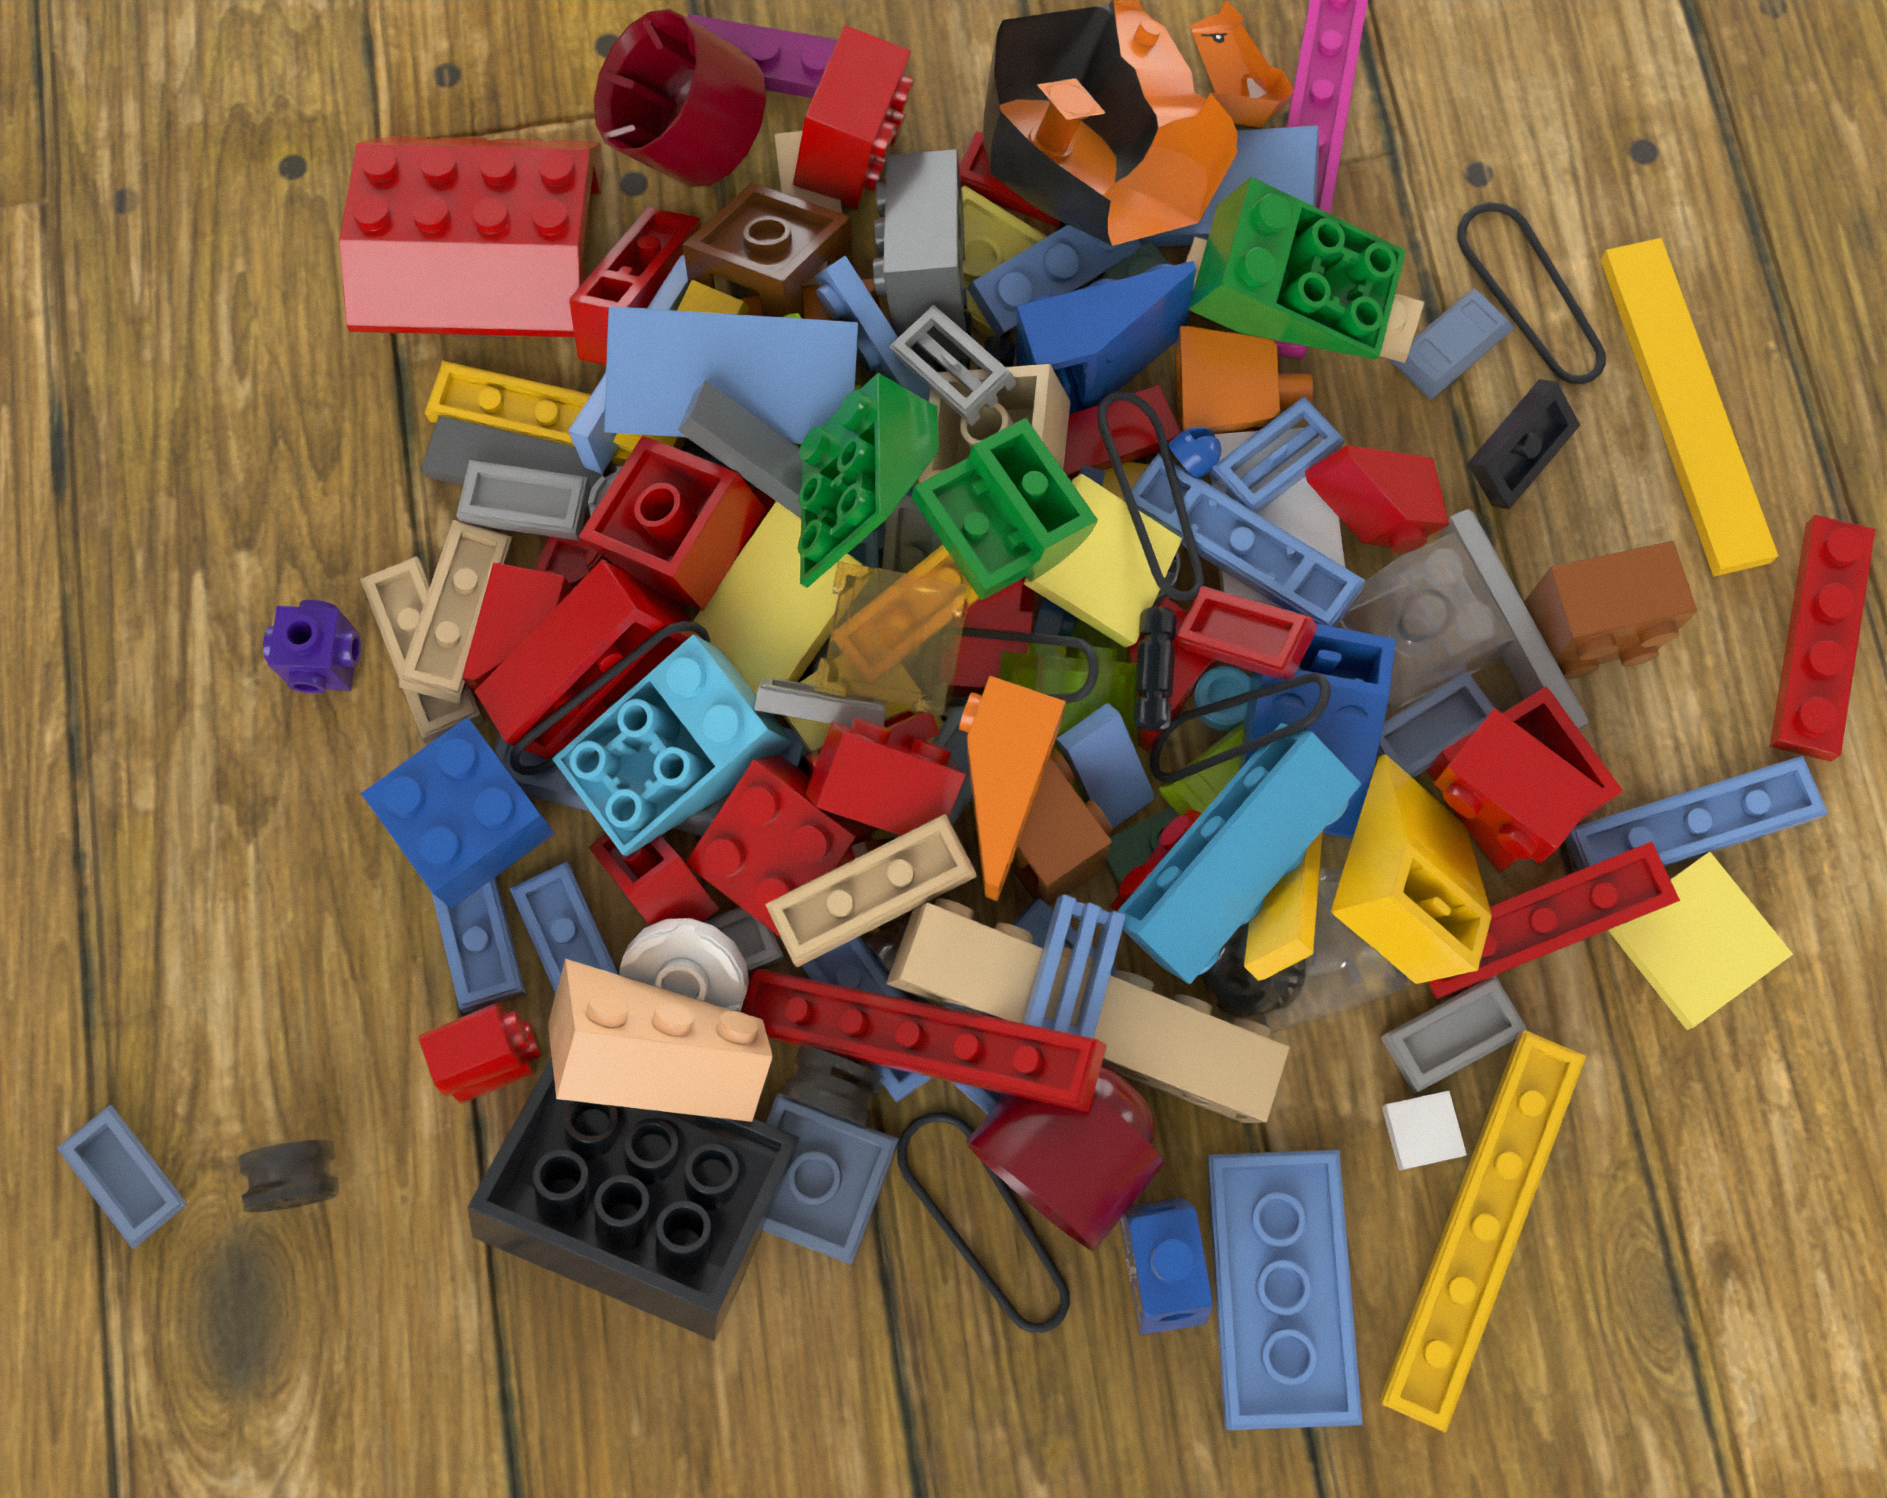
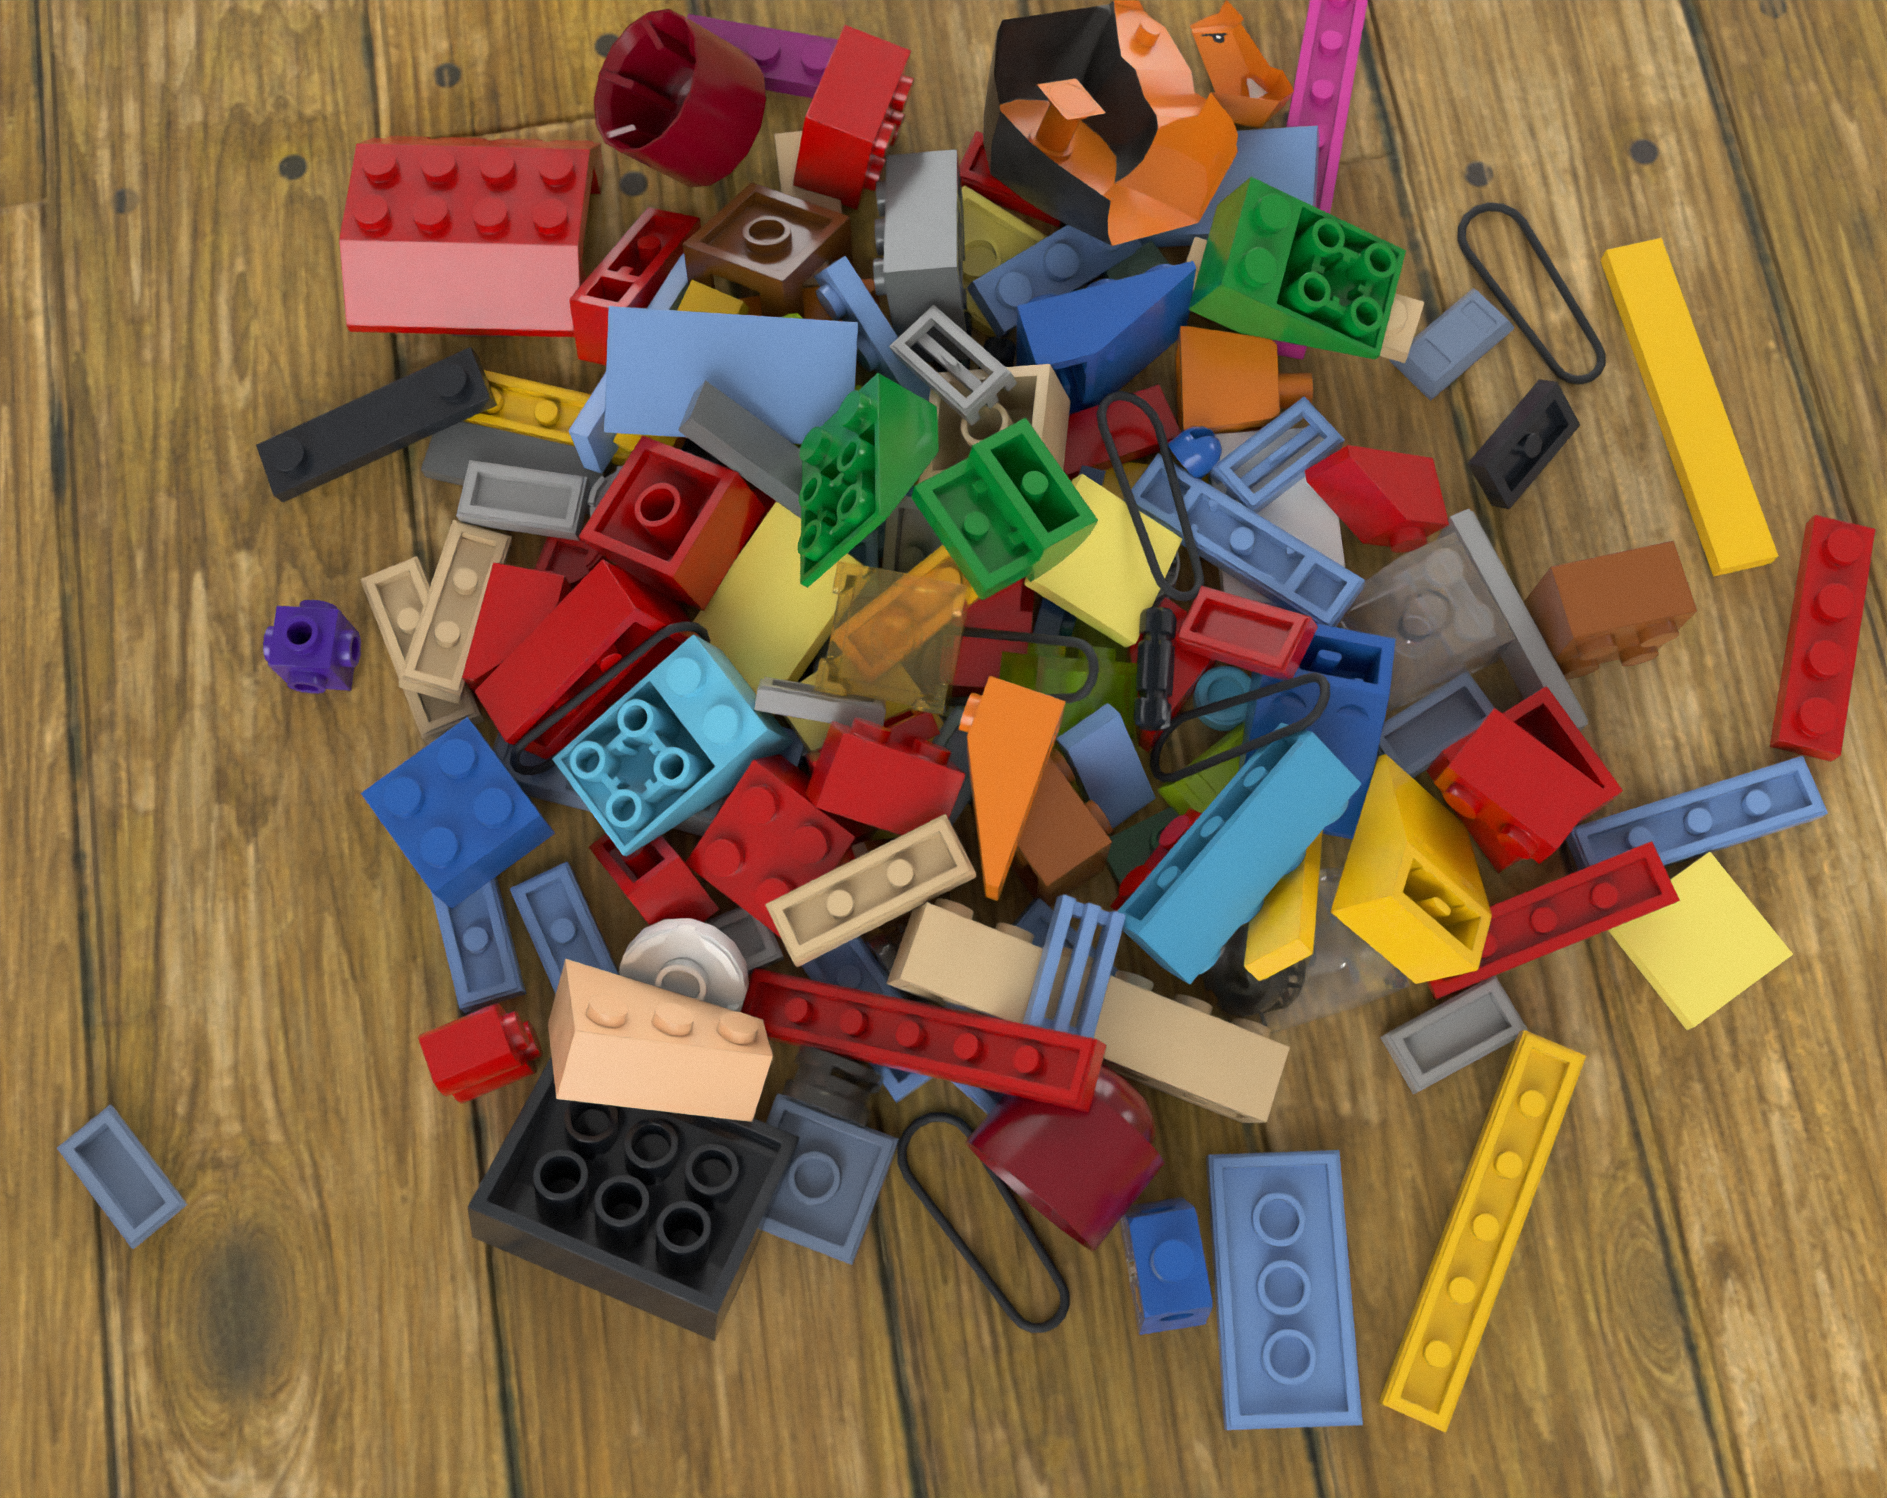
clear smoke wheel [238,1140,340,1213] -> none
white tile [1382,1091,1467,1171] -> none
none -> black plate [256,347,497,503]

